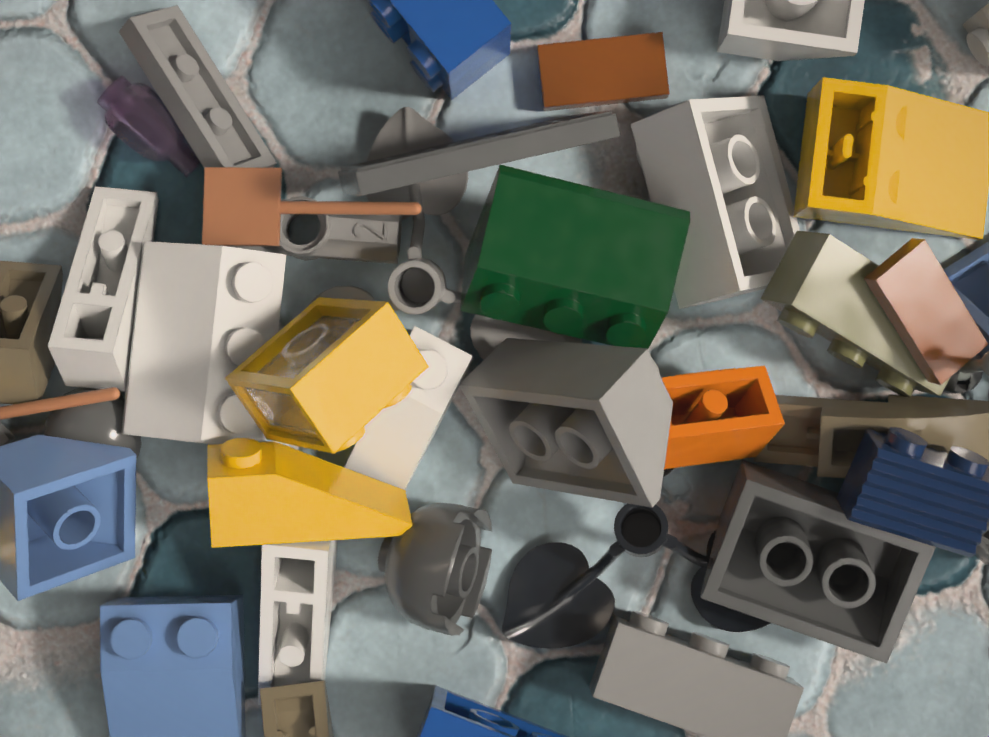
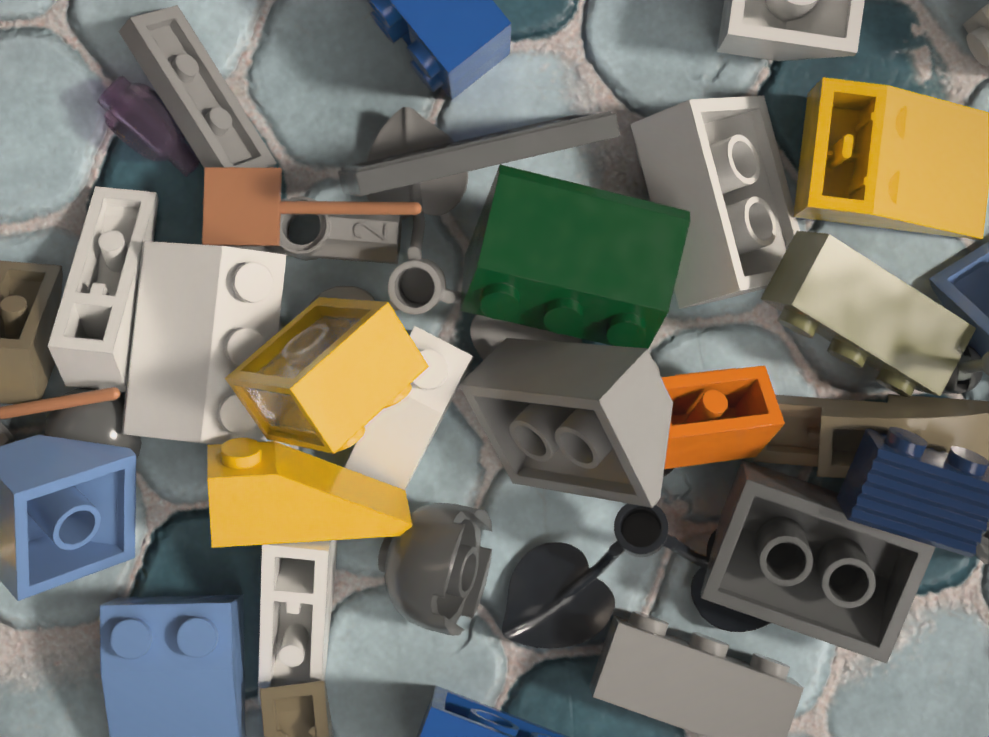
dark orange tile [537,32,670,111] -> none
tile [864,238,989,385] -> none

